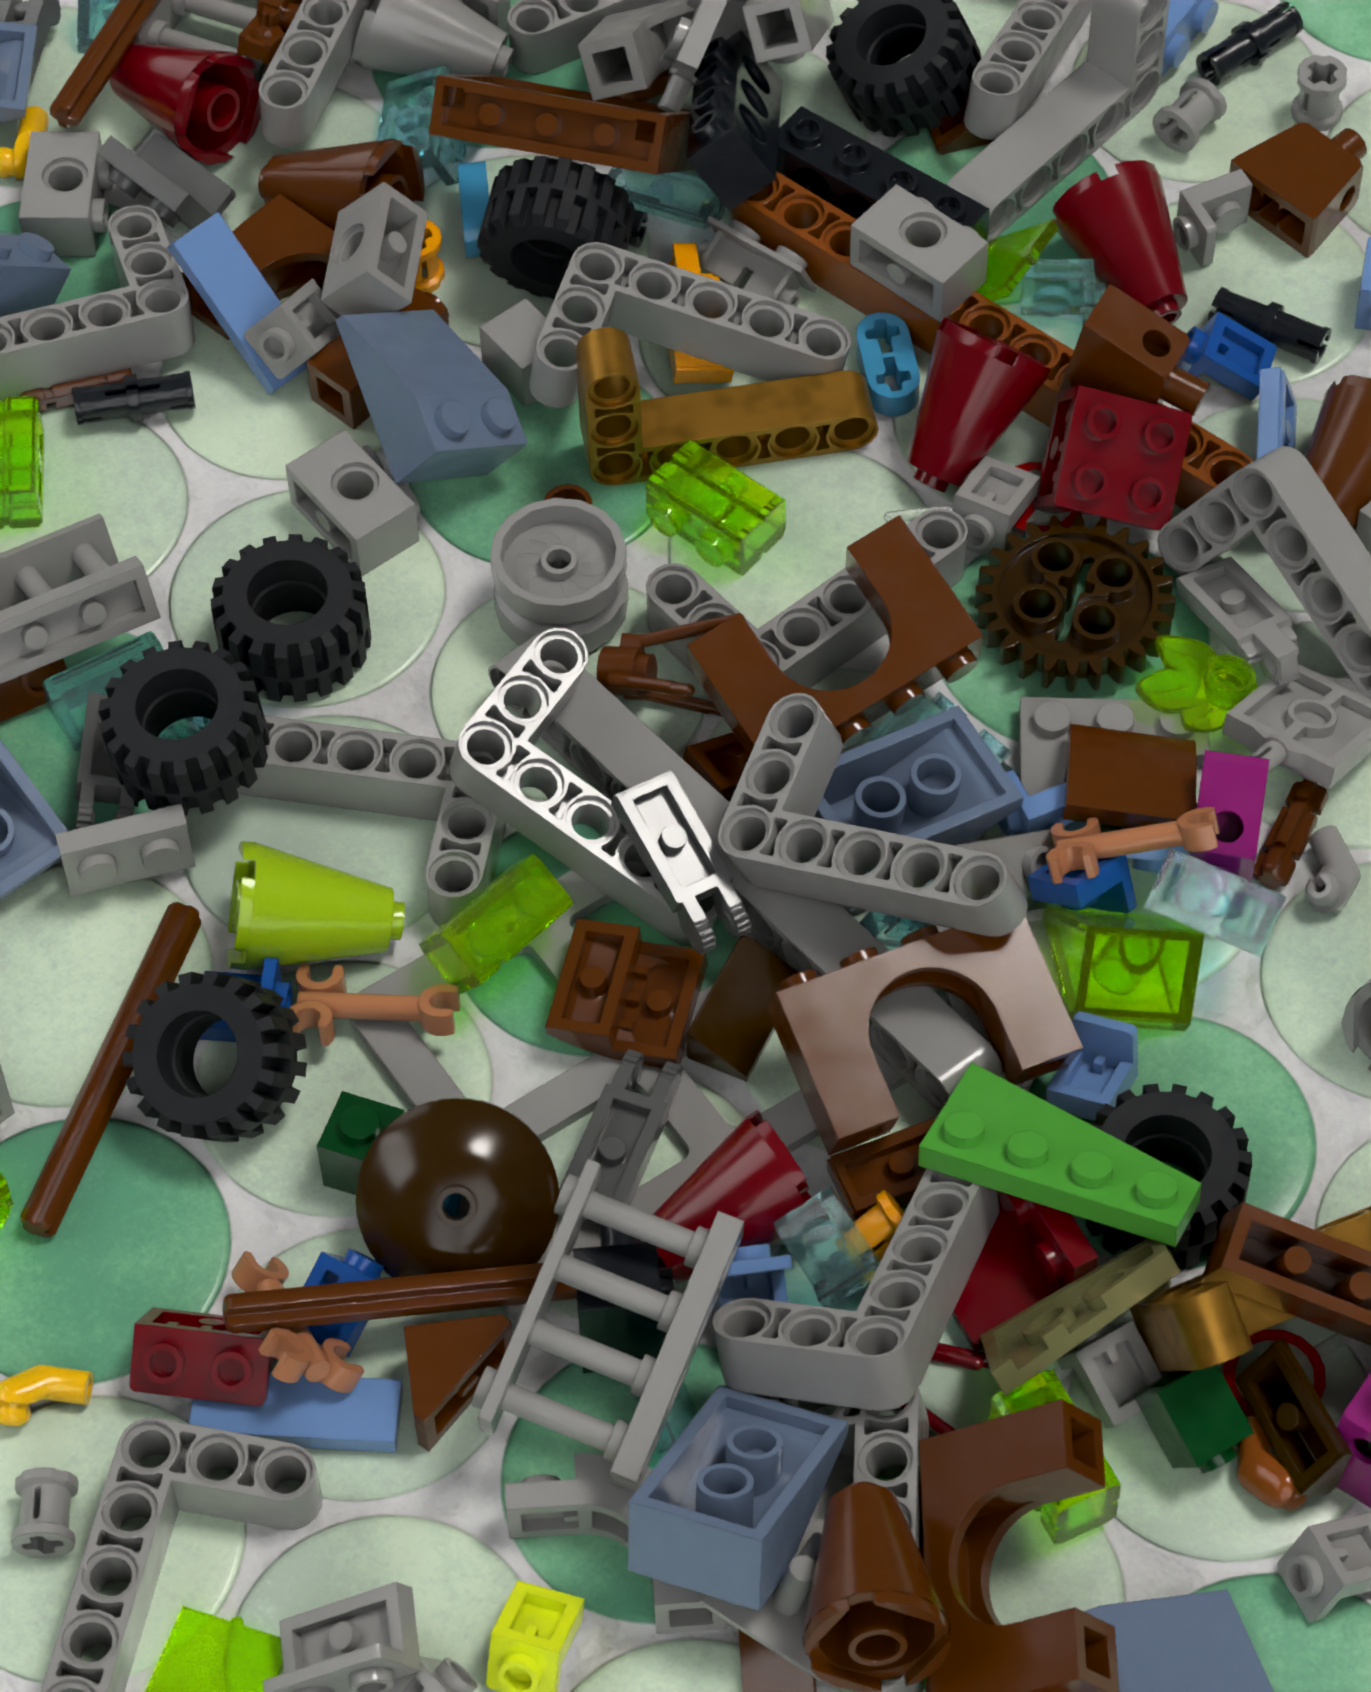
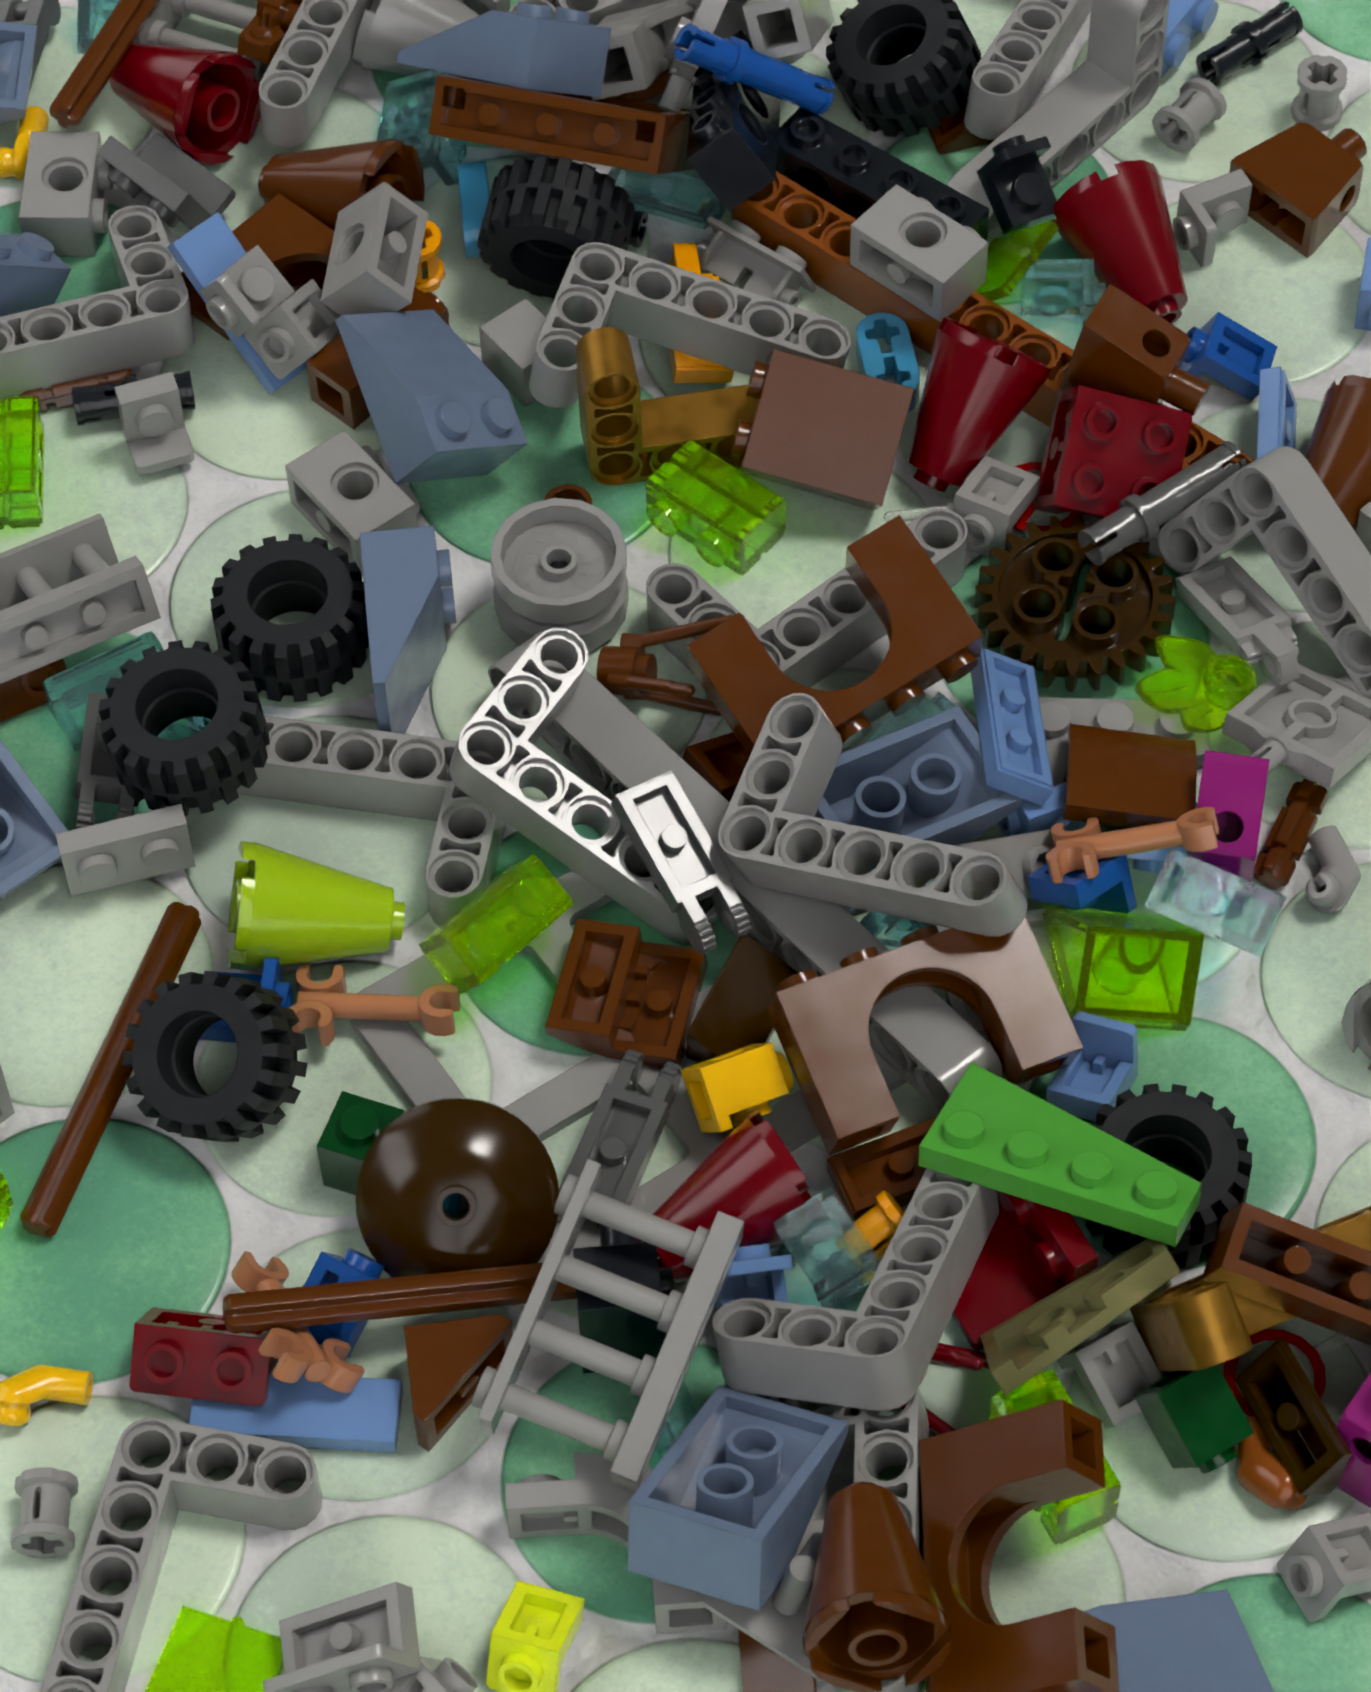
black pin [1208,287,1331,364] -> none
none -> light grey bracket [114,372,195,475]
none -> light grey bracket [199,245,295,338]
none -> sand blue slope [360,525,457,734]
none -> sand blue slope [397,2,612,98]
none -> blue pin [674,23,835,115]
none -> yellow brick [680,1042,793,1133]
none -> reddish brown brick [730,349,914,510]
none -> medium blue tile [971,648,1054,806]
none -> black bracket [977,135,1057,235]
none -> dark grey pin [1078,441,1247,566]

